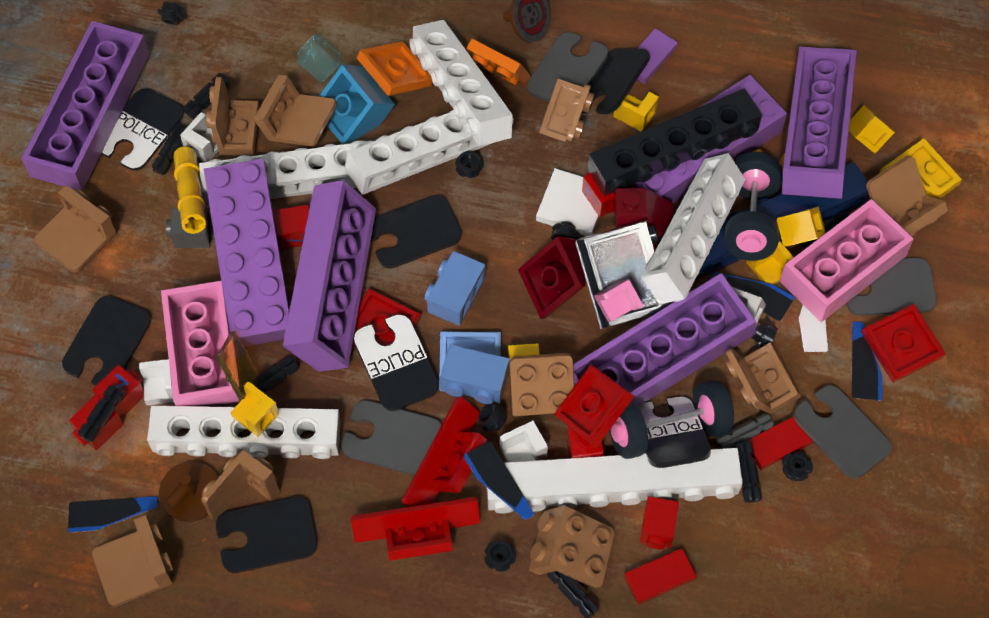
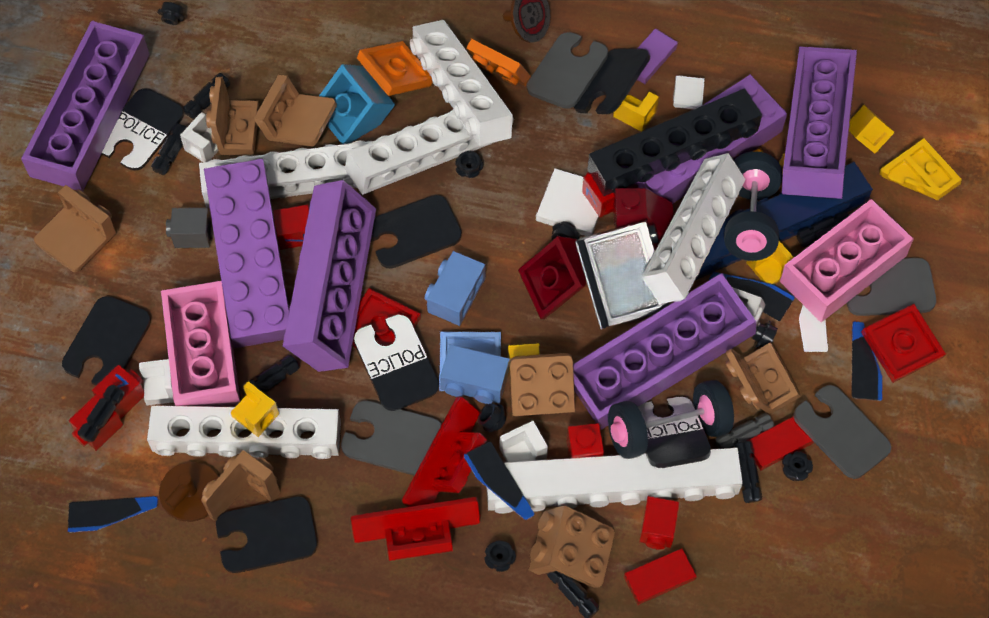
medium nougat bracket [92,515,174,607] -> none
yellow piece [173,146,206,234] -> none
clear yellow piece [216,331,258,400] -> none
clear light blue panel [296,33,341,82] -> none
medium nougat bracket [539,79,594,144] -> none
red tile [554,364,635,448] -> none
bright pink panel [593,279,643,322] -> none
yellow panel [777,206,826,247] -> none
medium nougat bracket [866,156,948,237] -> none
none -> white panel [673,76,705,109]

